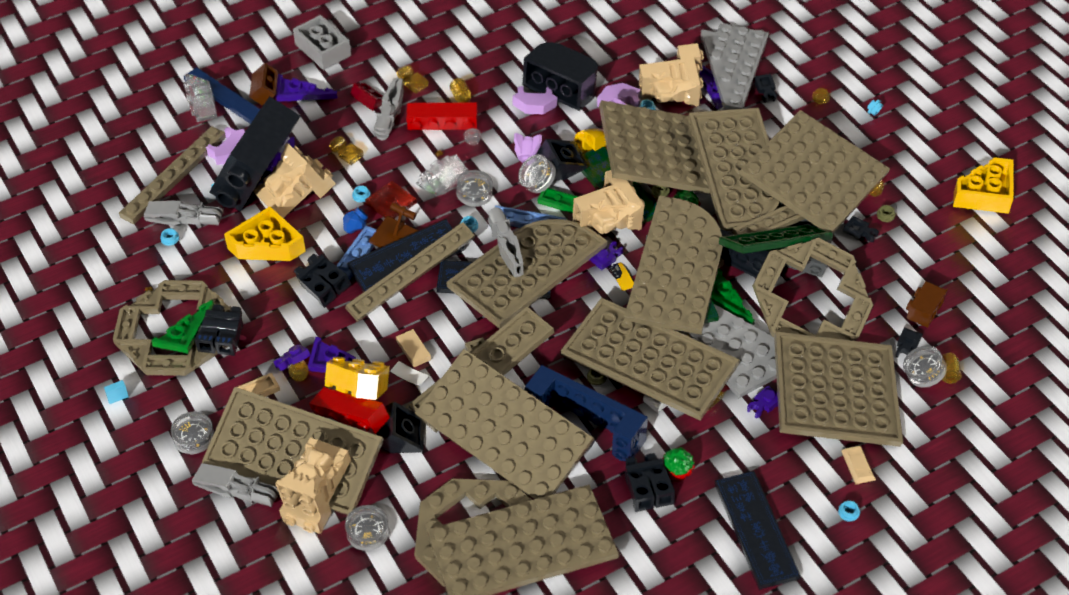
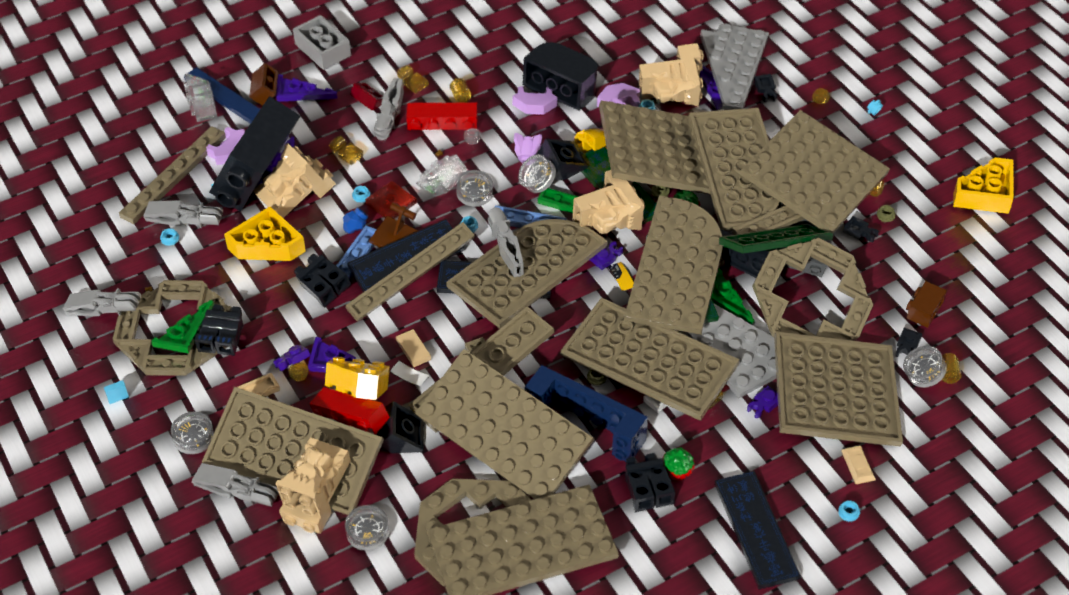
none -> light grey arm [63,288,141,316]

